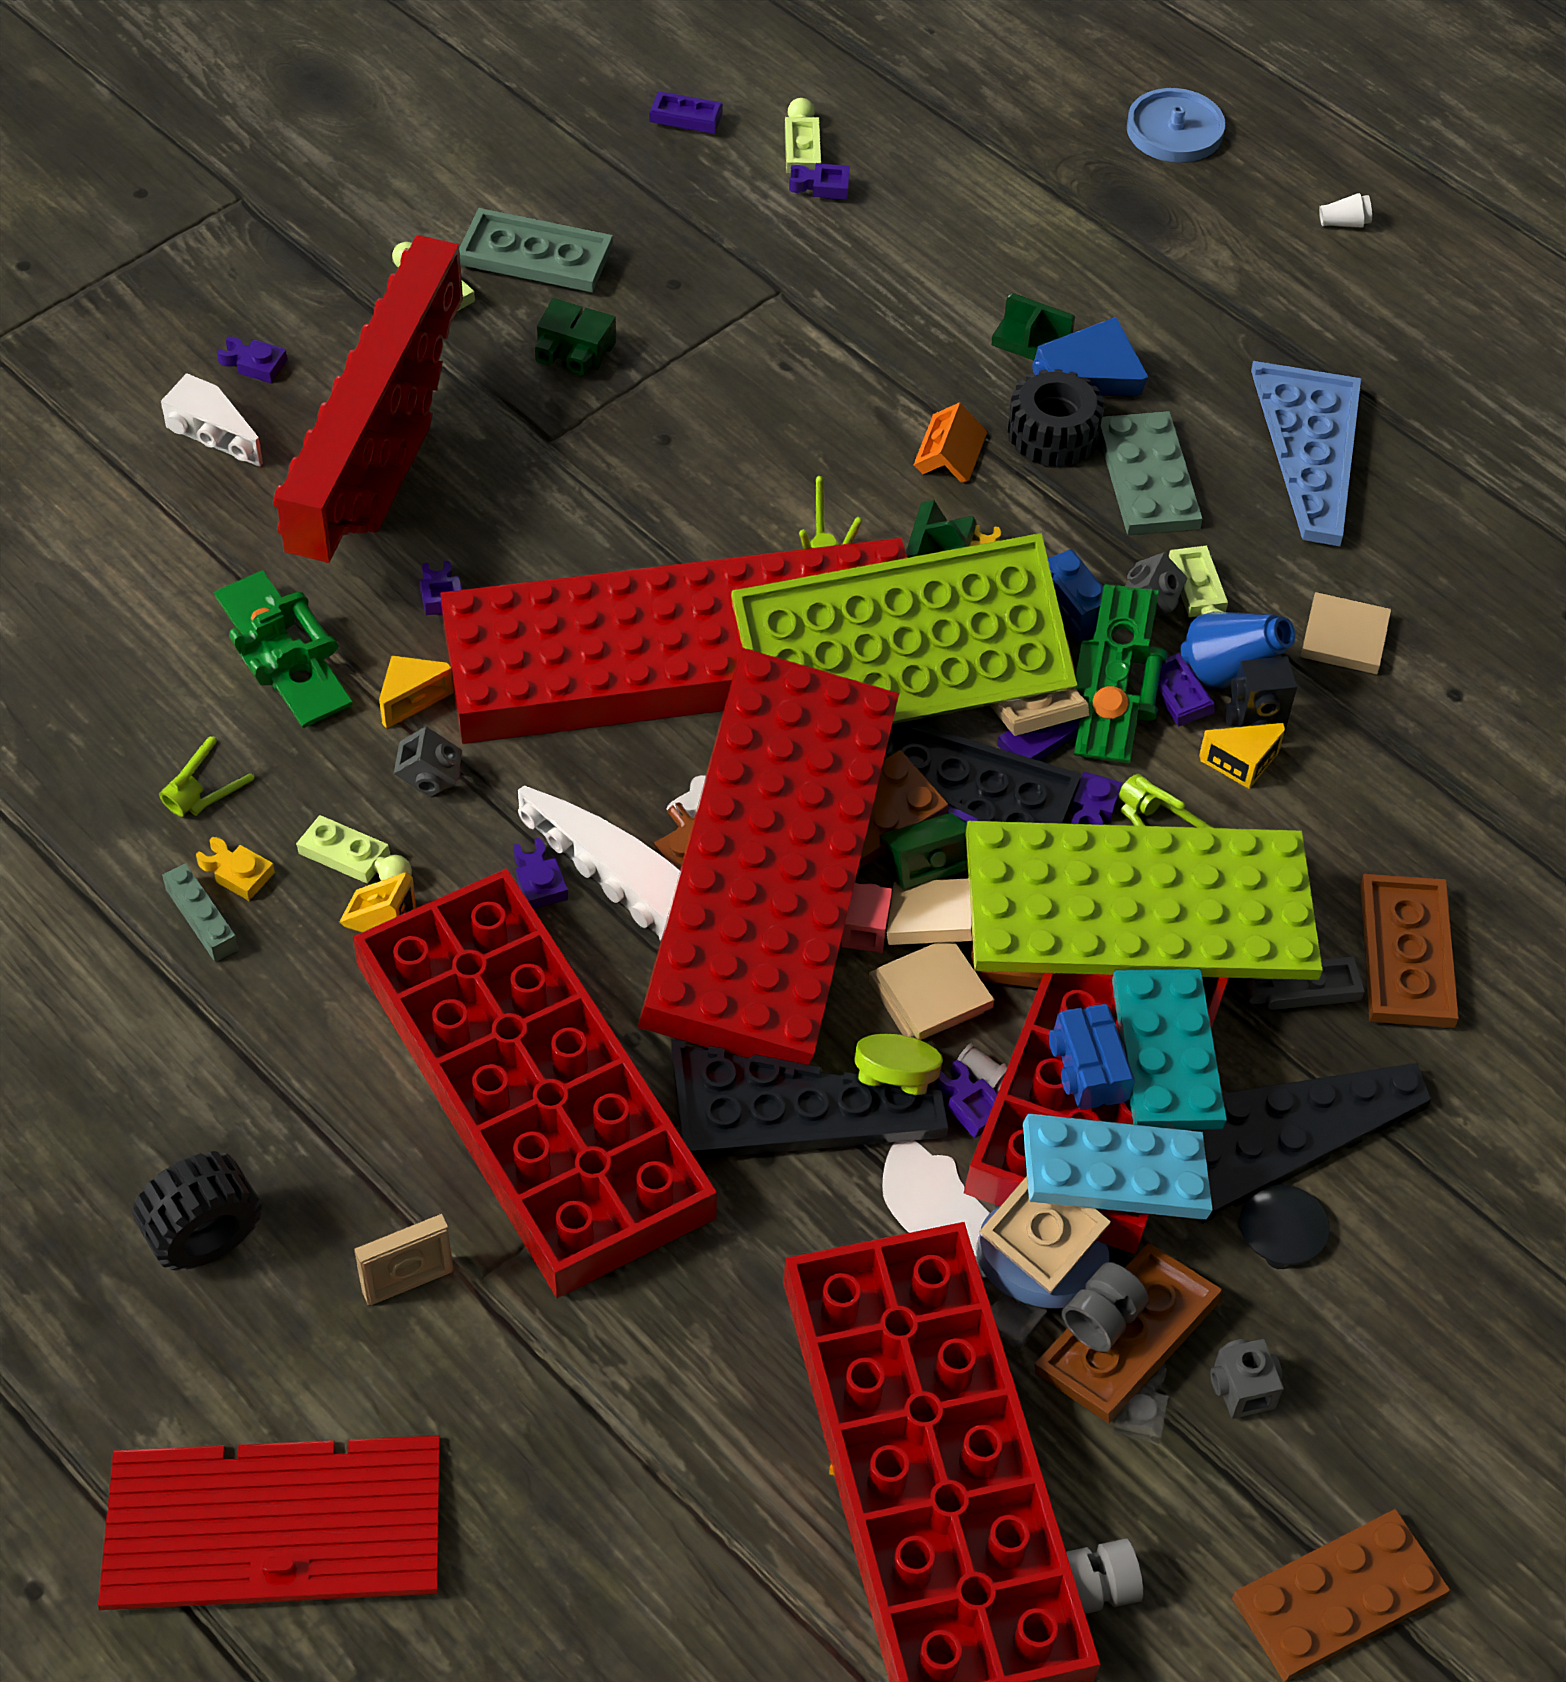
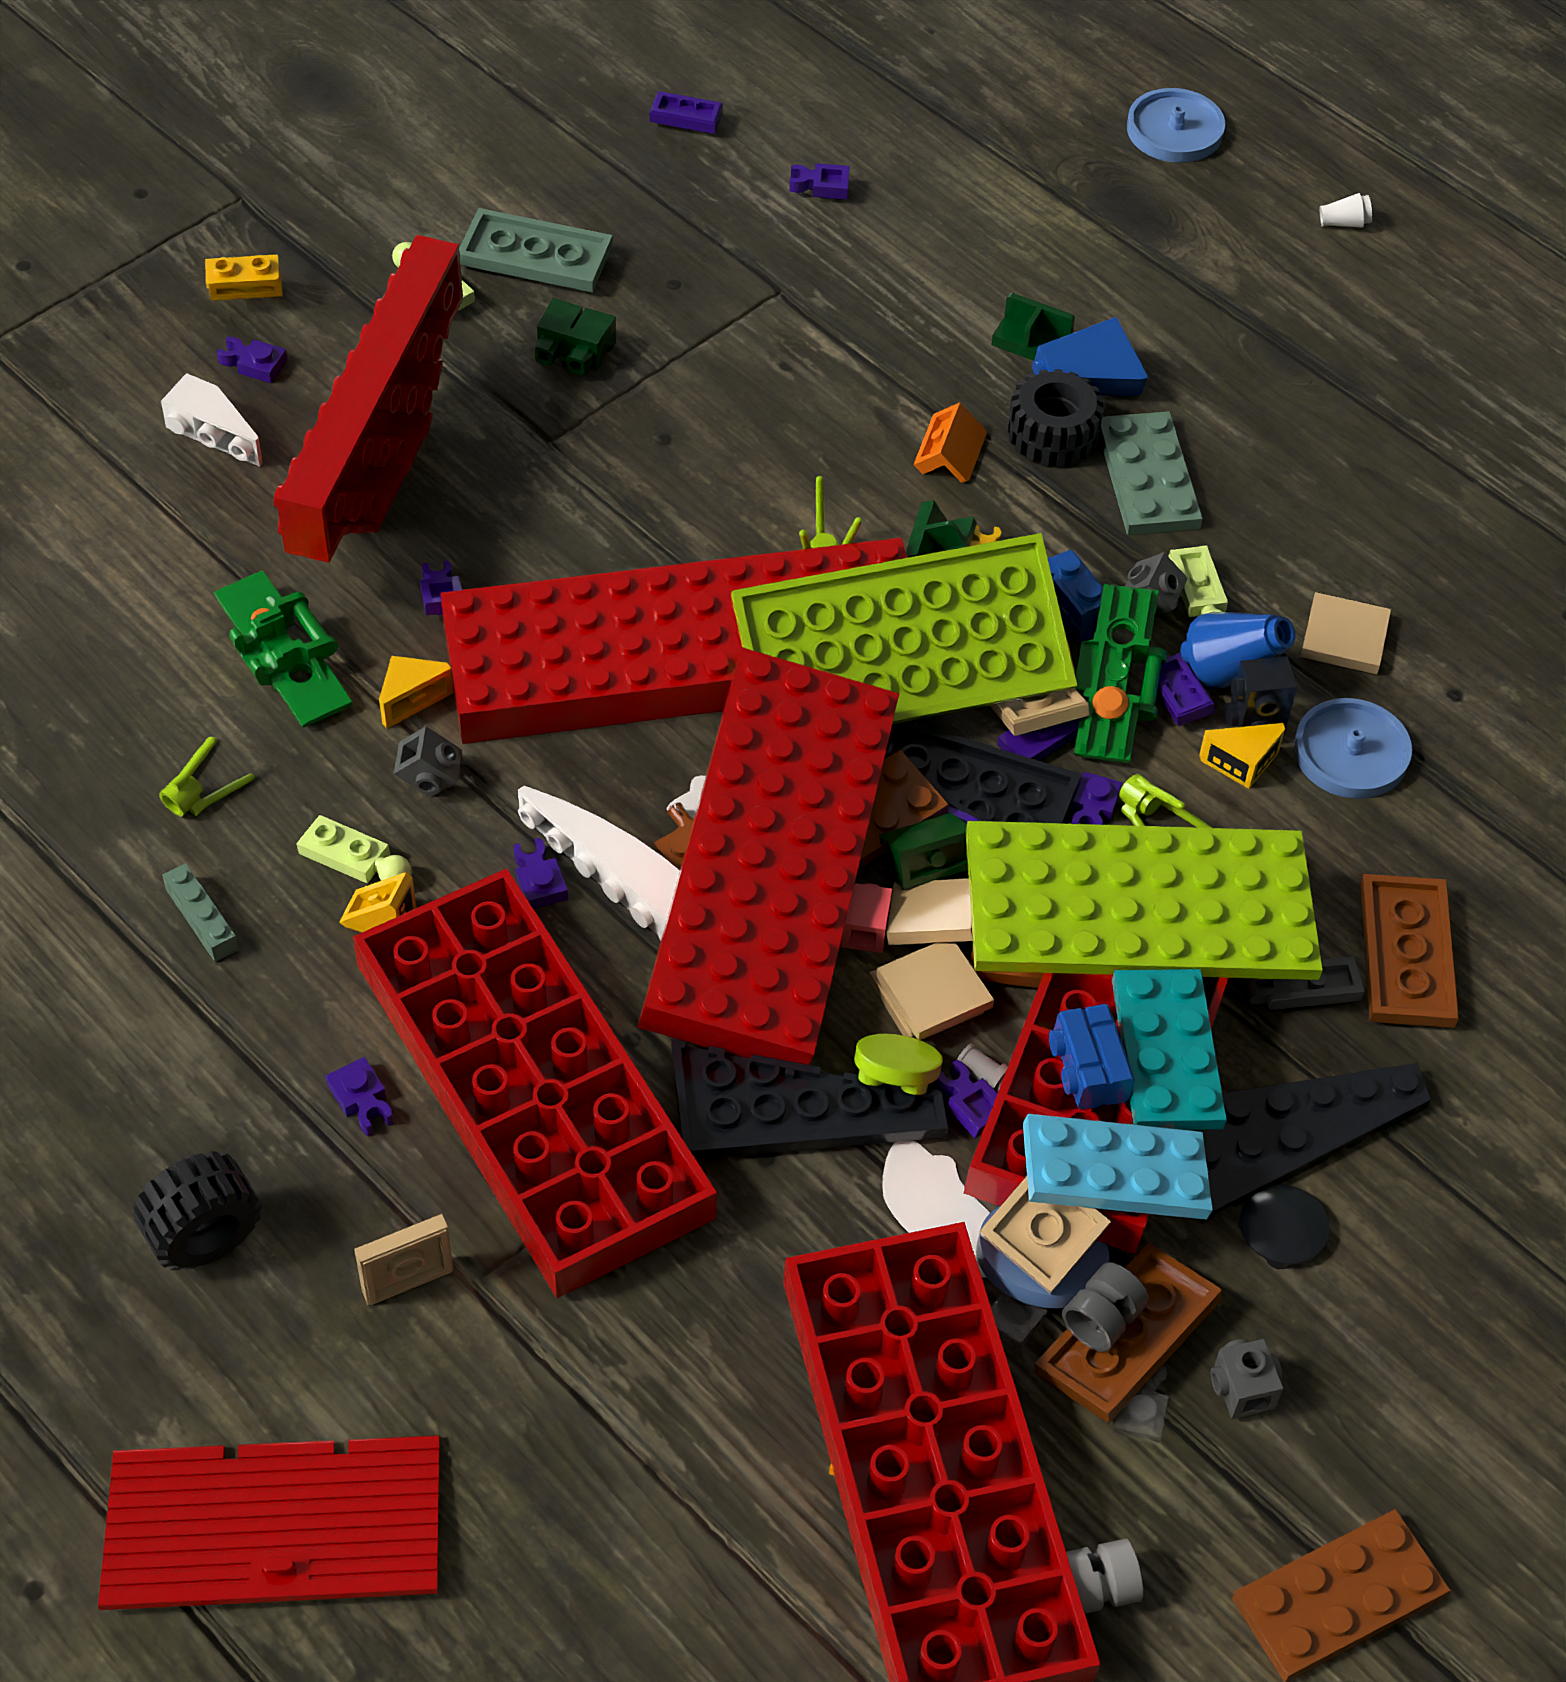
yellow plate [196,837,275,901] -> none
yellowish green plate [785,98,821,173] -> none
medium blue wing [1251,361,1361,546] -> none
none -> yellow bracket [205,254,283,301]
none -> dark purple plate [325,1057,393,1136]
none -> medium blue piece [1294,698,1412,799]

